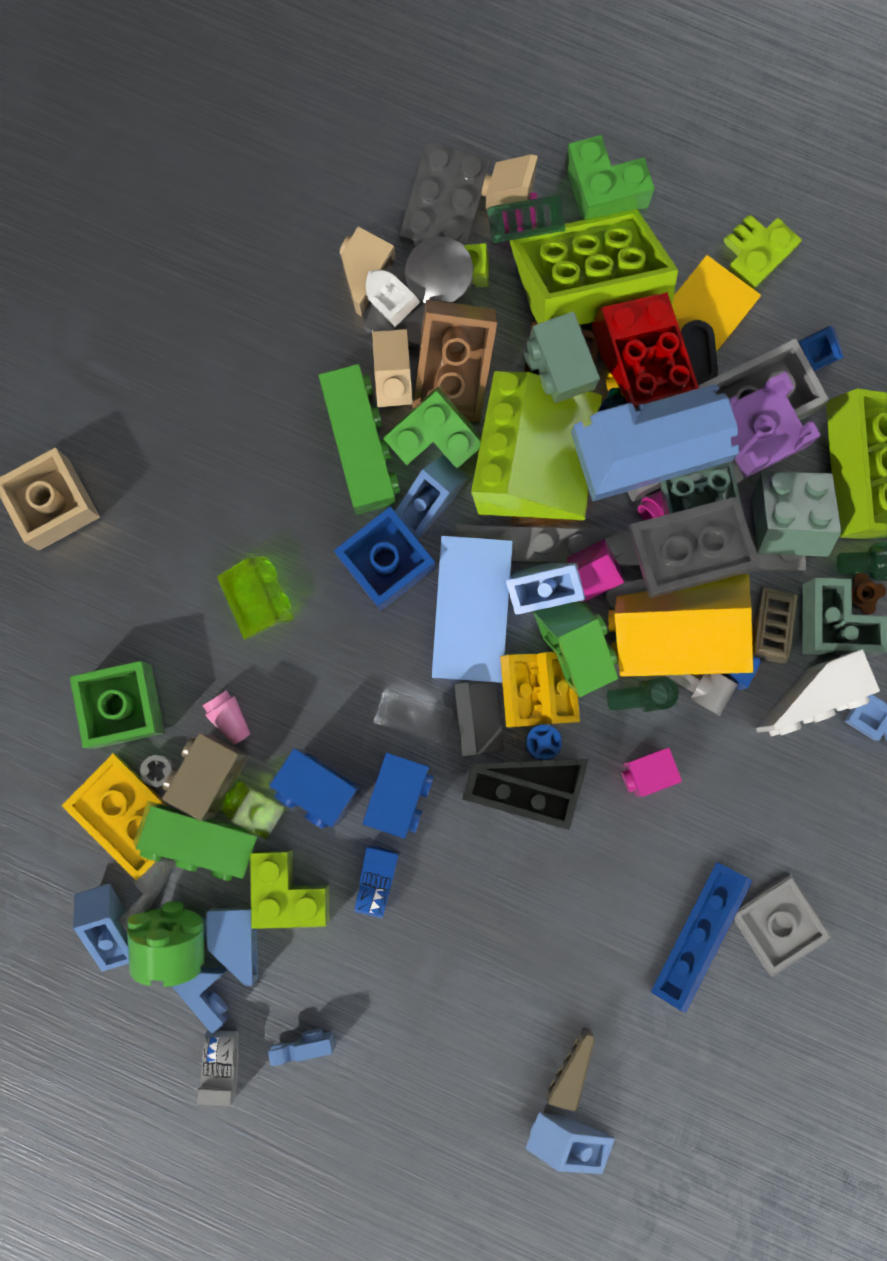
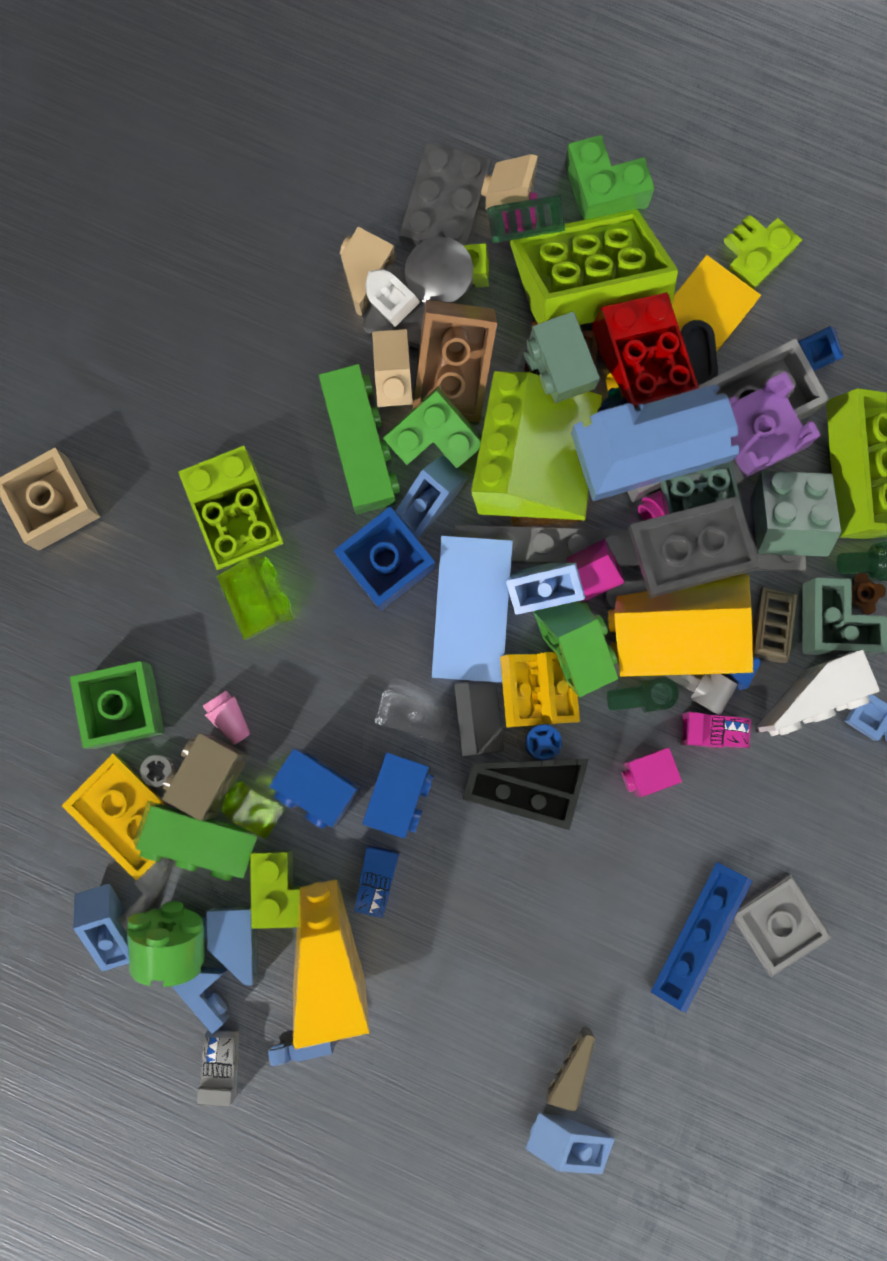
none -> lime slope [178,446,284,570]
none -> yellow slope [293,879,370,1049]
none -> dark pink leg [681,712,751,748]

